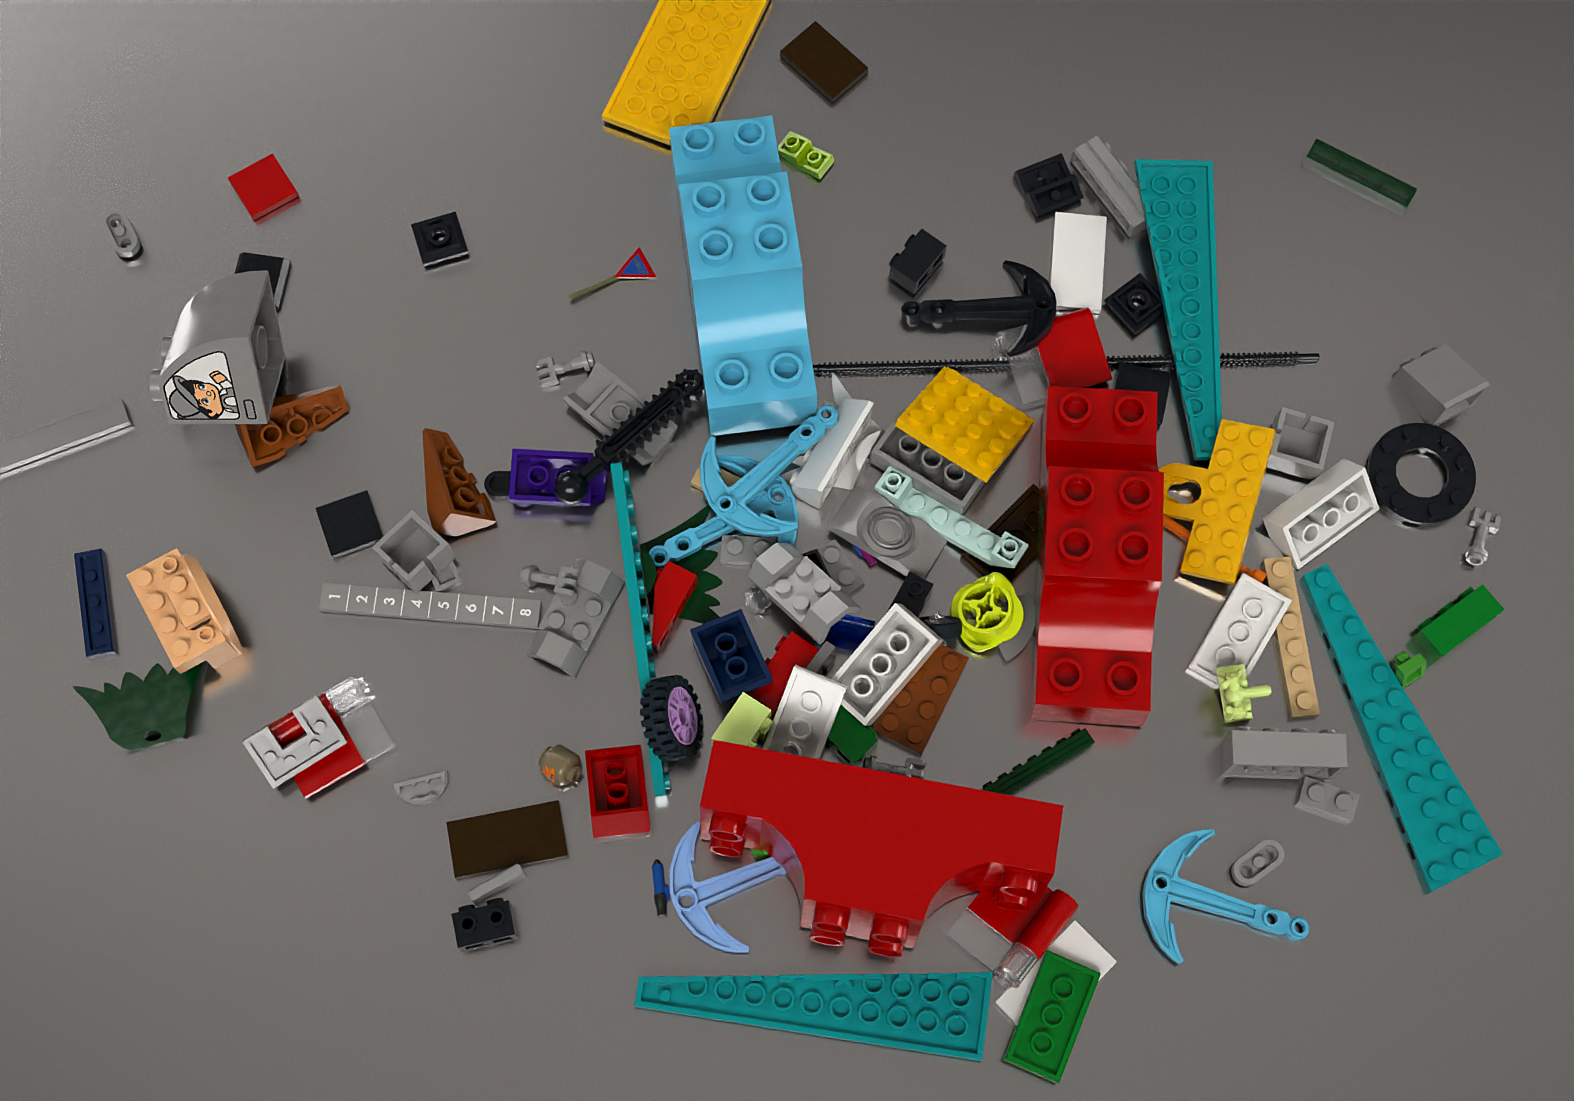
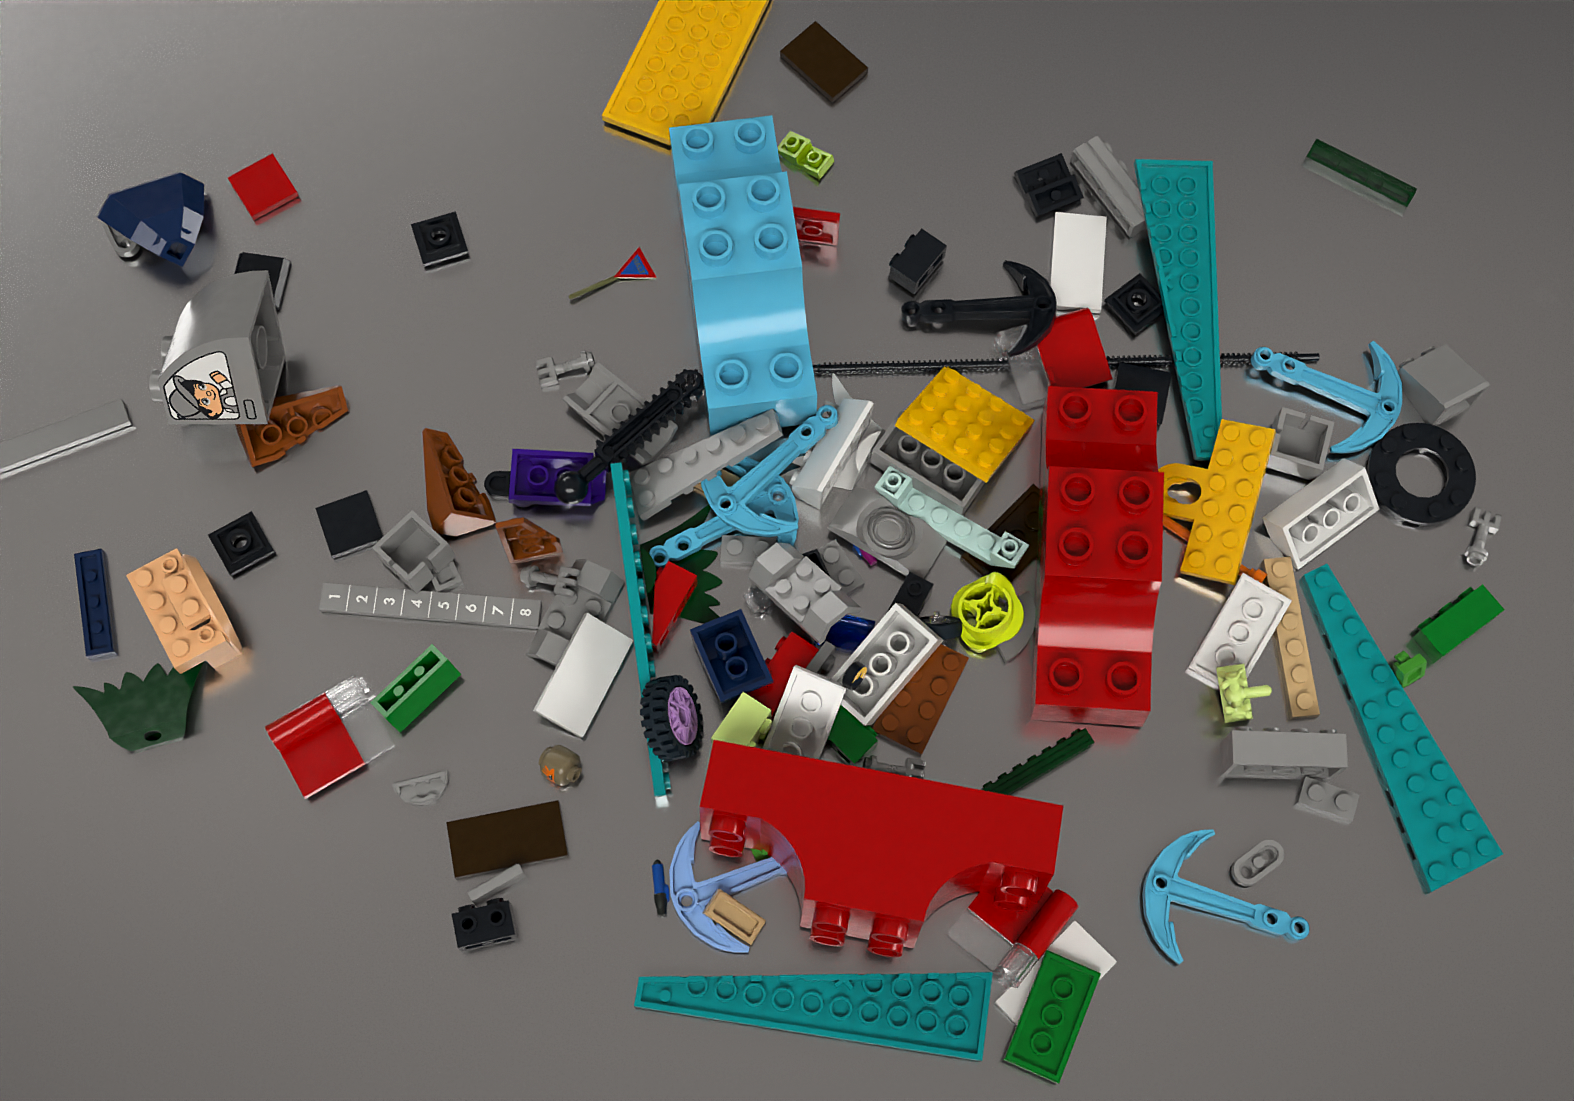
light grey plate [242,694,347,789] -> none
red slope [585,744,650,838] -> none
none -> dark blue brick [97,171,204,267]
none -> black piece [208,511,275,576]
none -> green brick [370,644,461,733]
none -> dark orange wedge [495,517,563,563]
none -> white tile [533,613,633,738]
none -> light grey wing [629,409,783,521]
none -> tan tile [702,889,766,945]
none -> red tile [793,207,840,246]
none -> black tile [842,661,867,691]
none -> medium azure piece [1251,341,1402,454]

